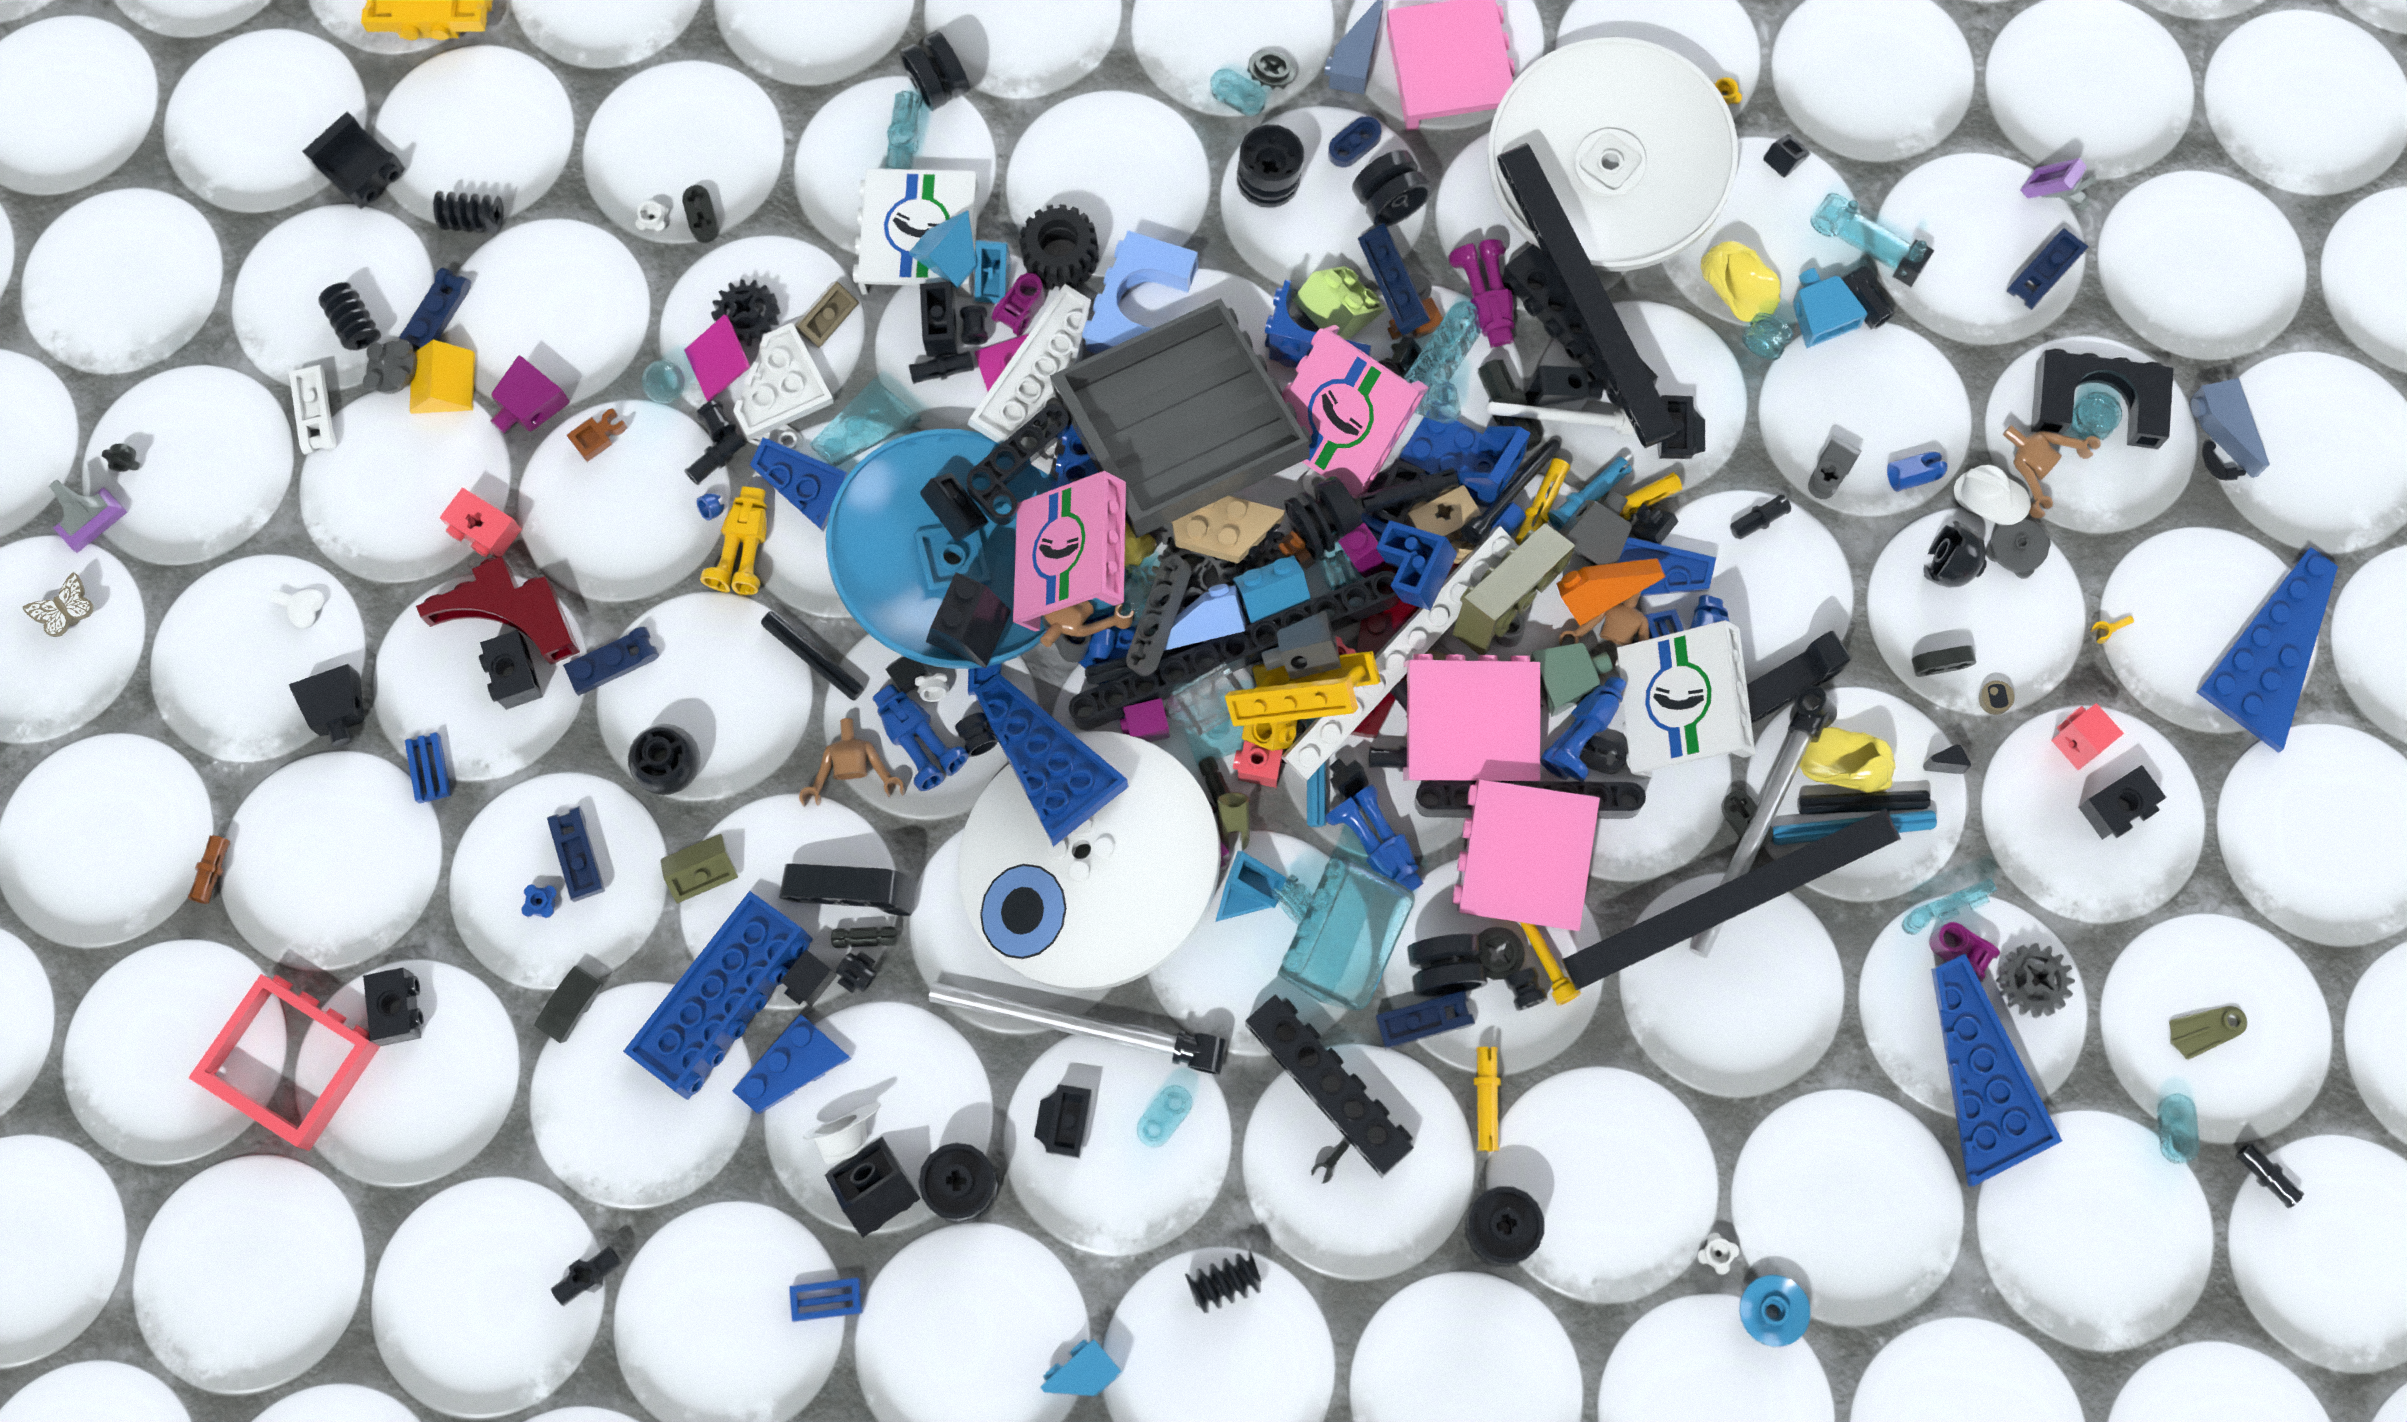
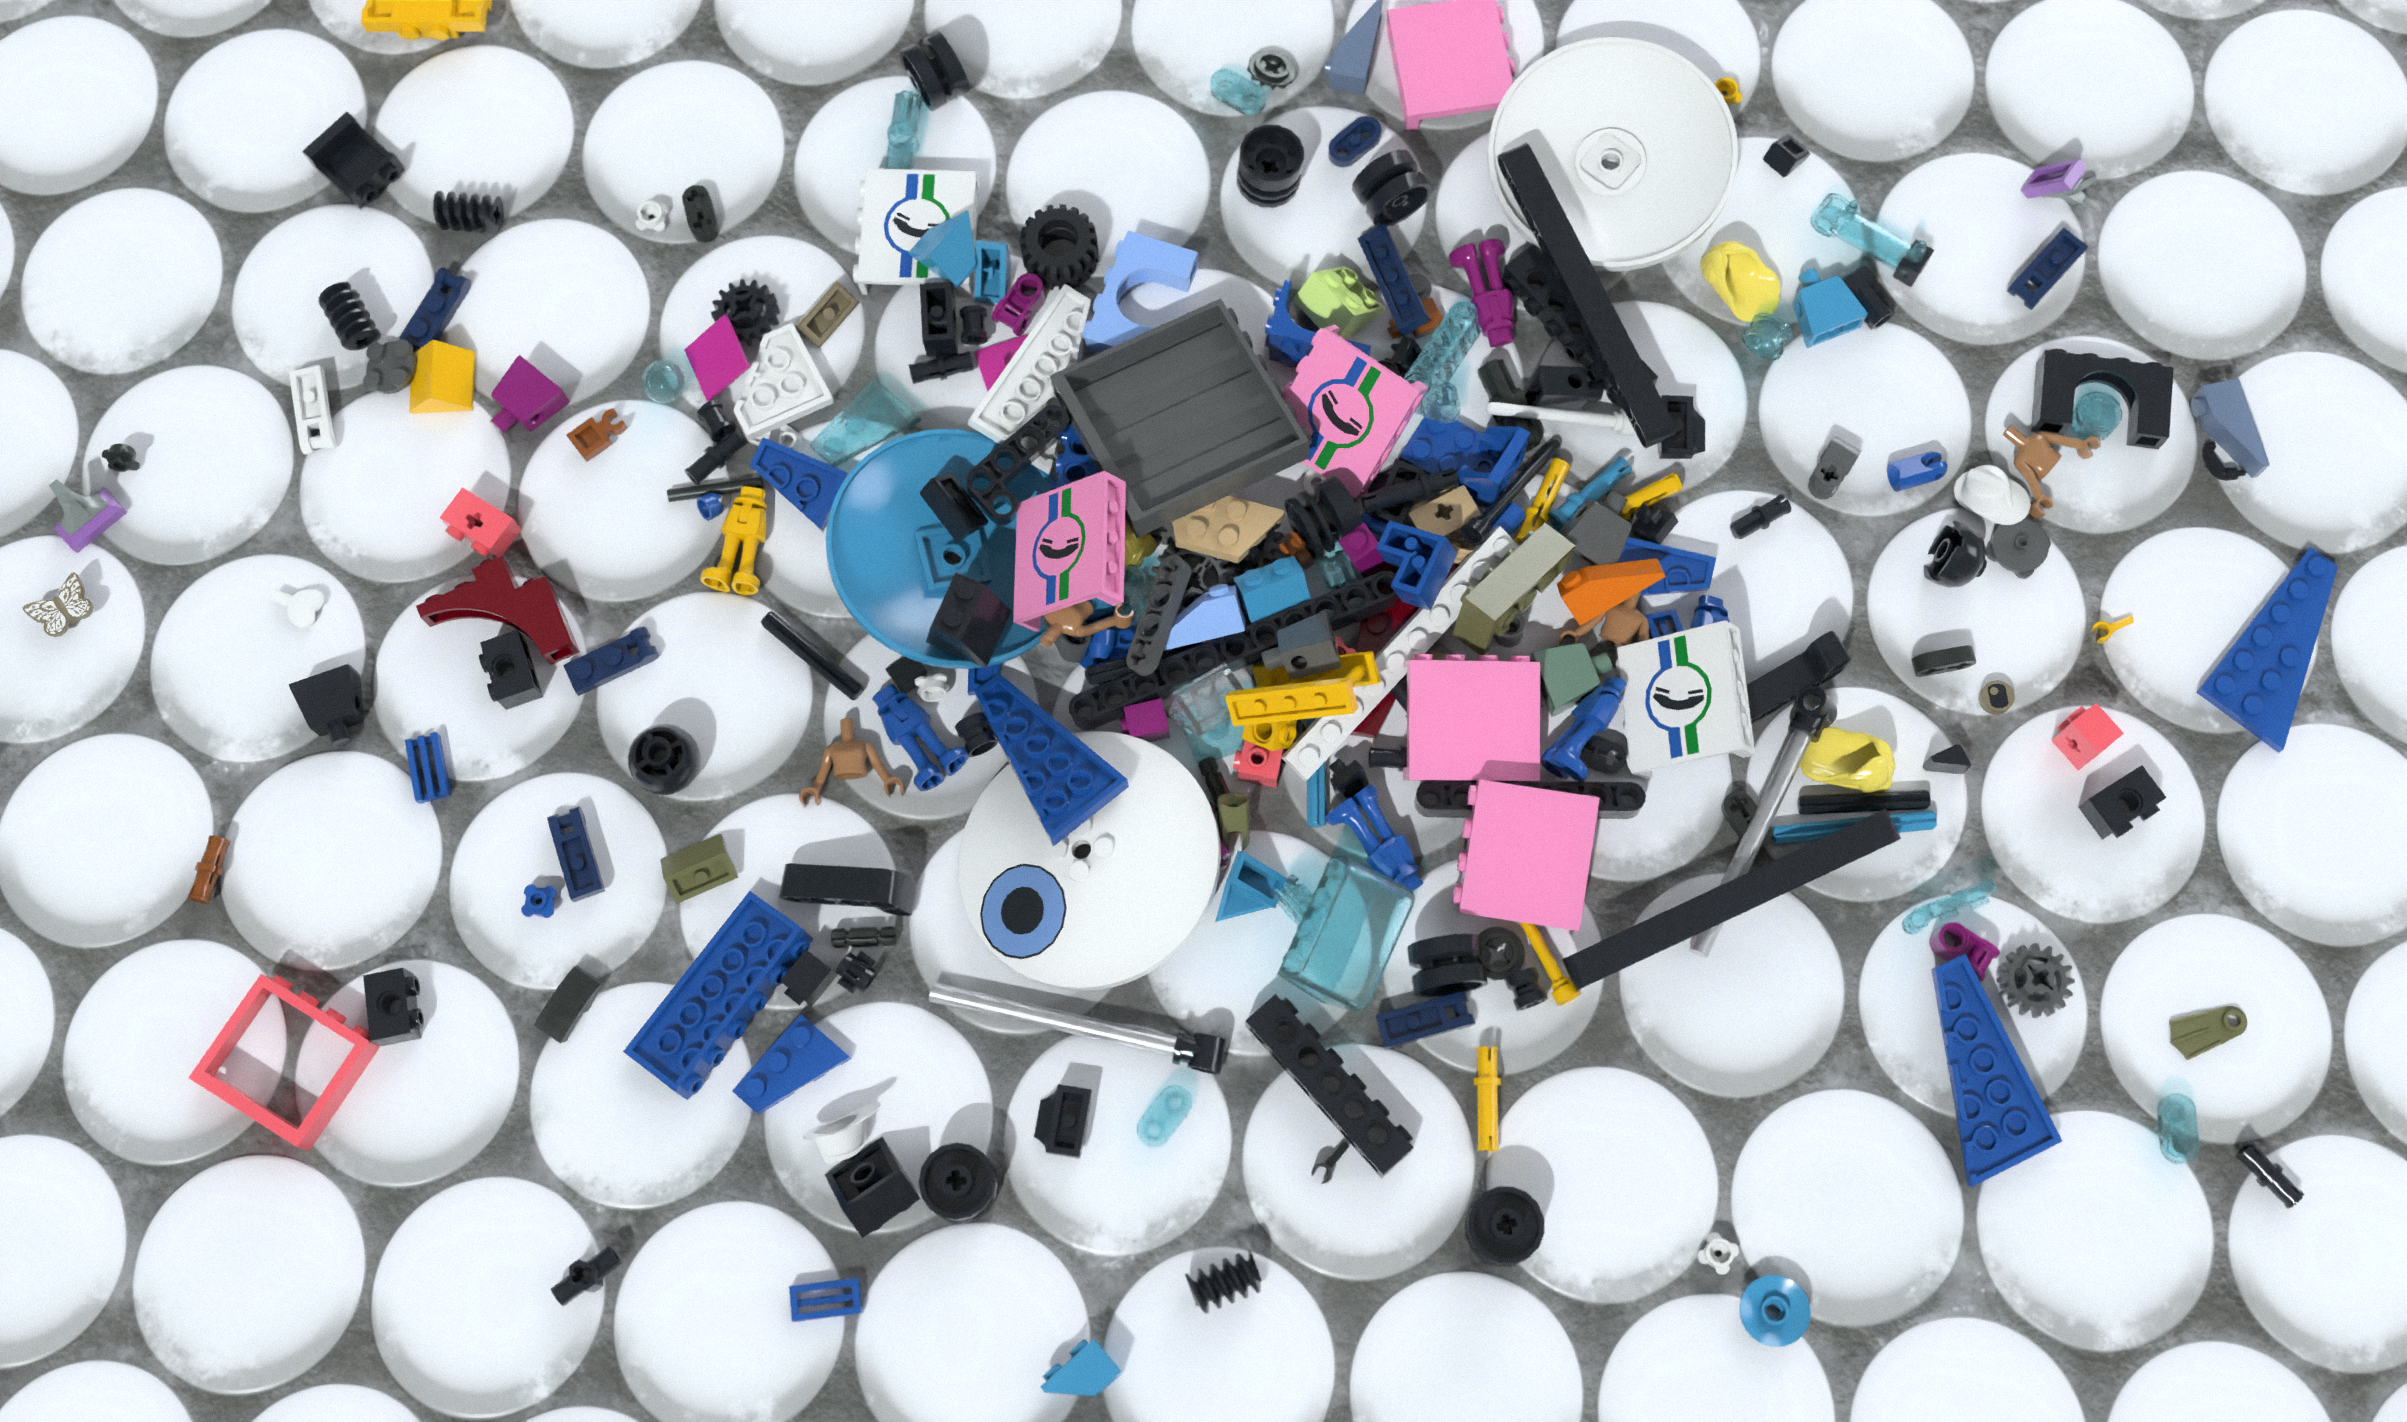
none -> pearl dark grey bar [667,477,764,502]

